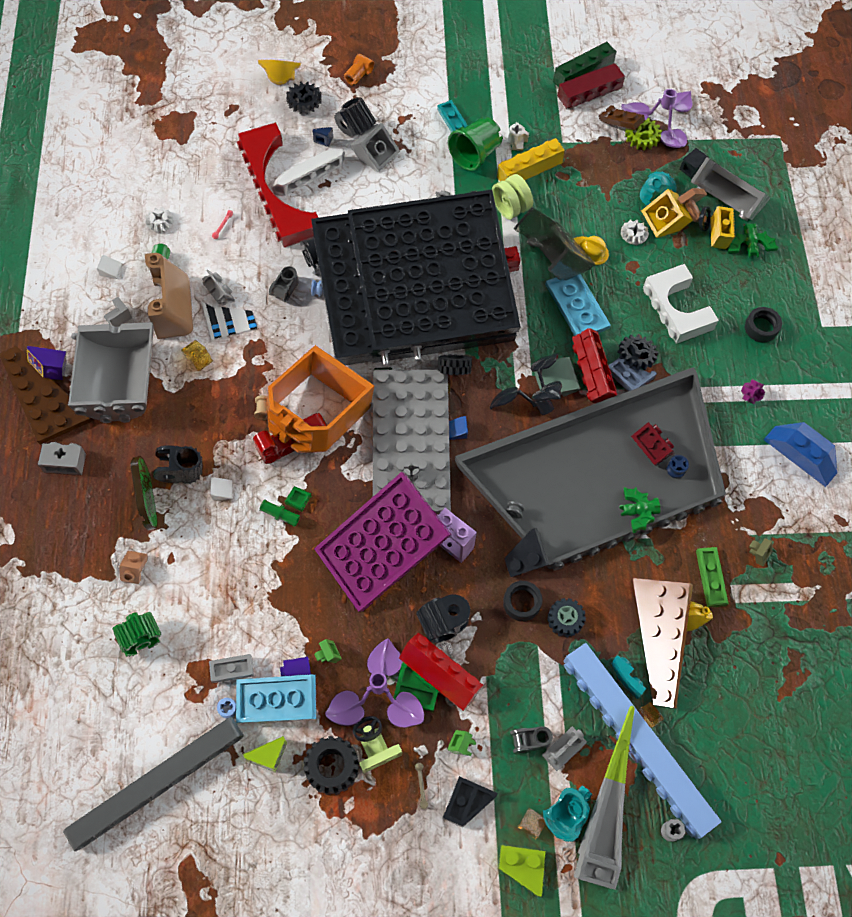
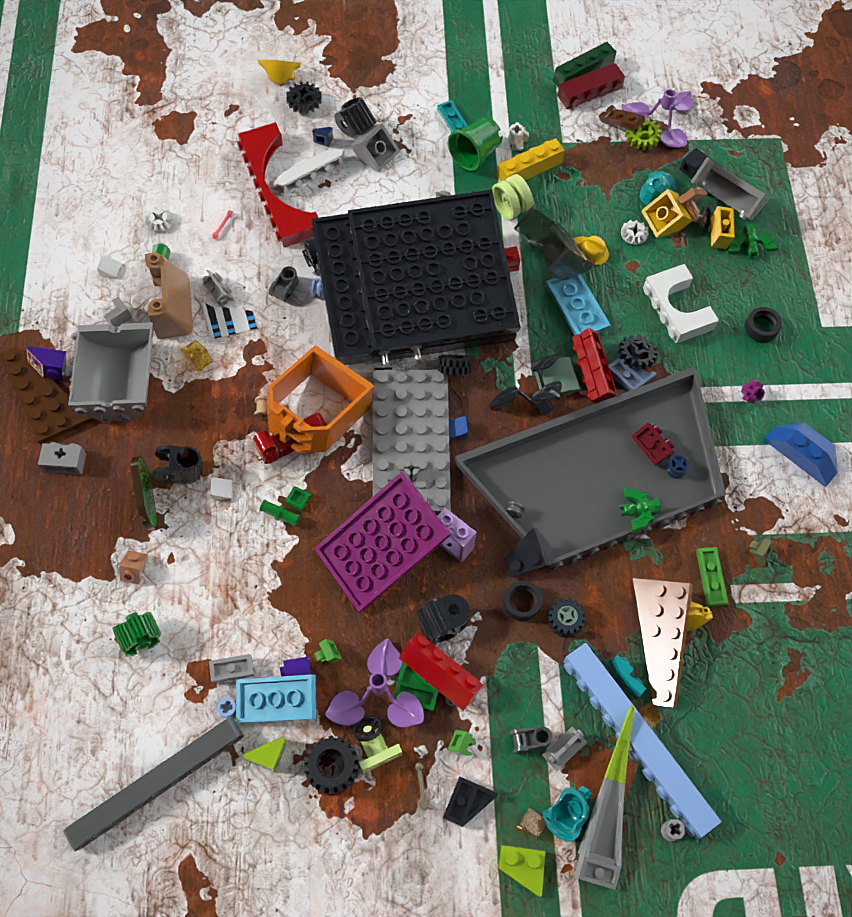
orange piece [344,54,375,85] -> none

